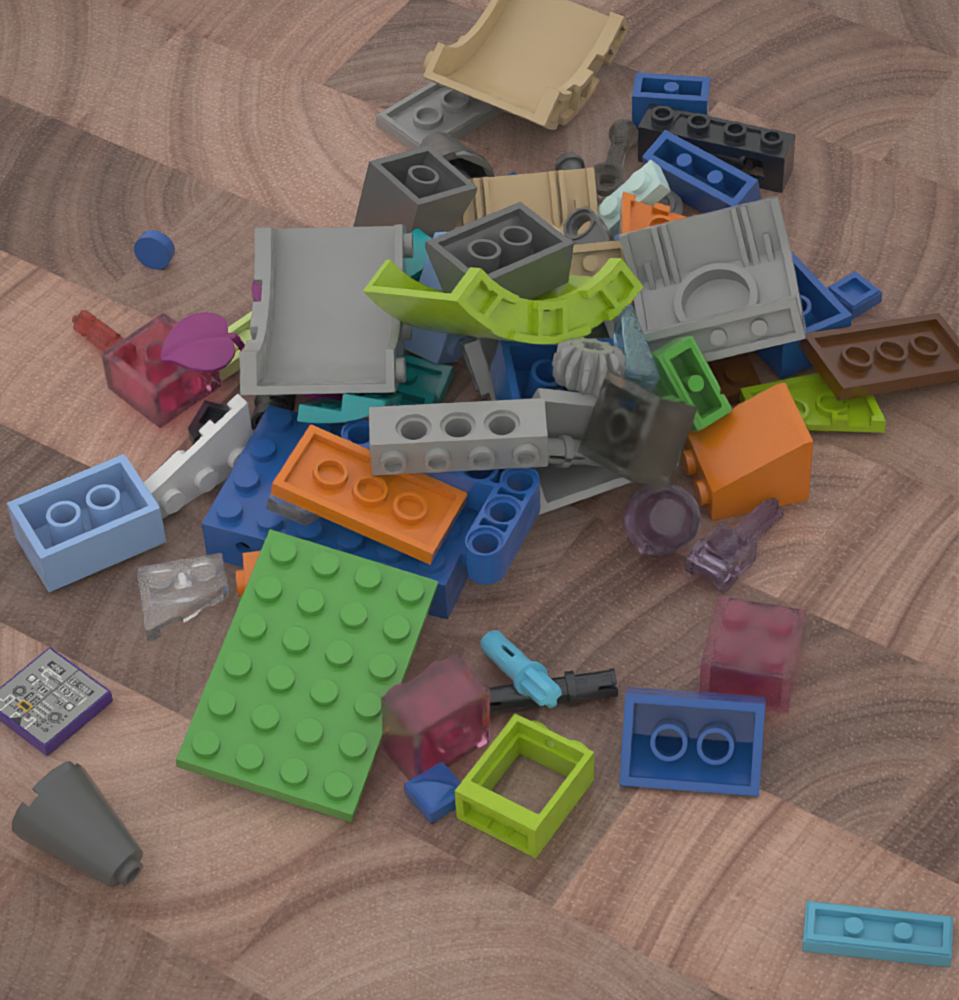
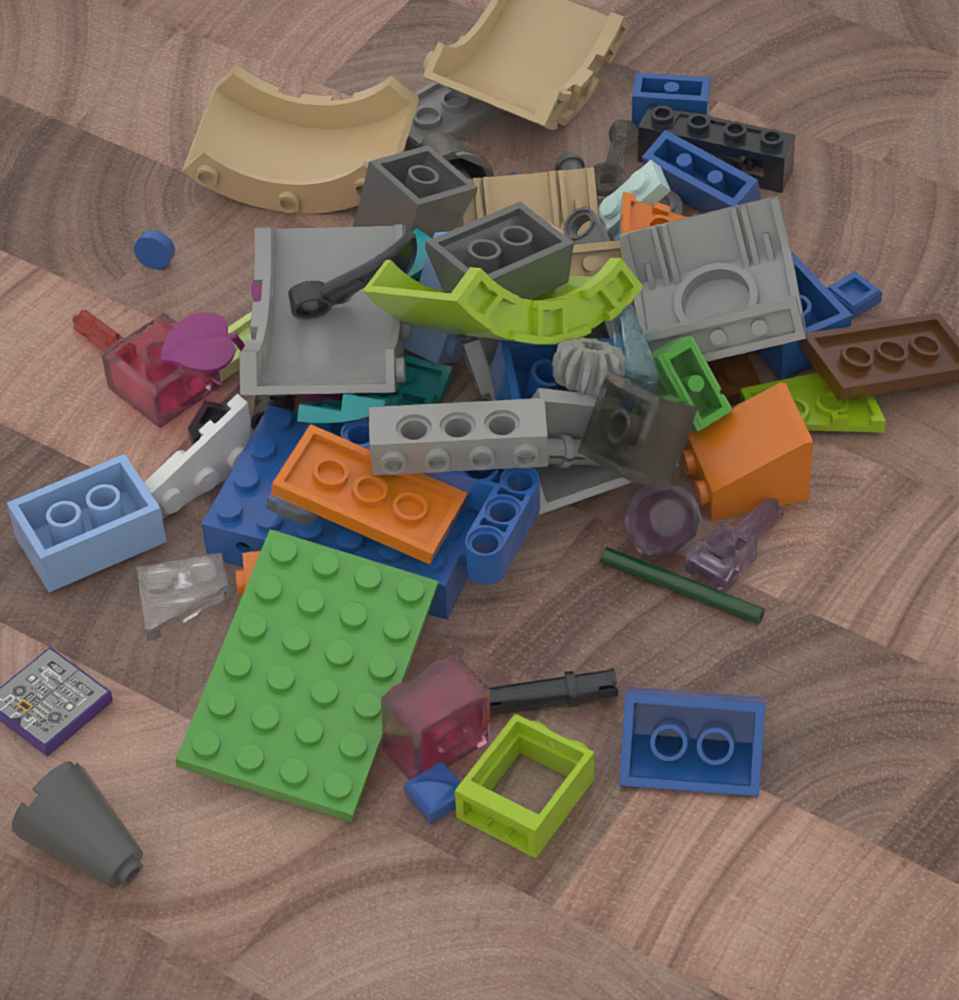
medium azure axle [480,630,562,708] -> none
clear pink brick [699,595,807,713] -> none
medium azure tile [802,901,953,967] -> none
none -> tan panel [182,65,420,214]
none -> black piece [288,231,417,319]
none -> dark green piece [600,547,765,625]

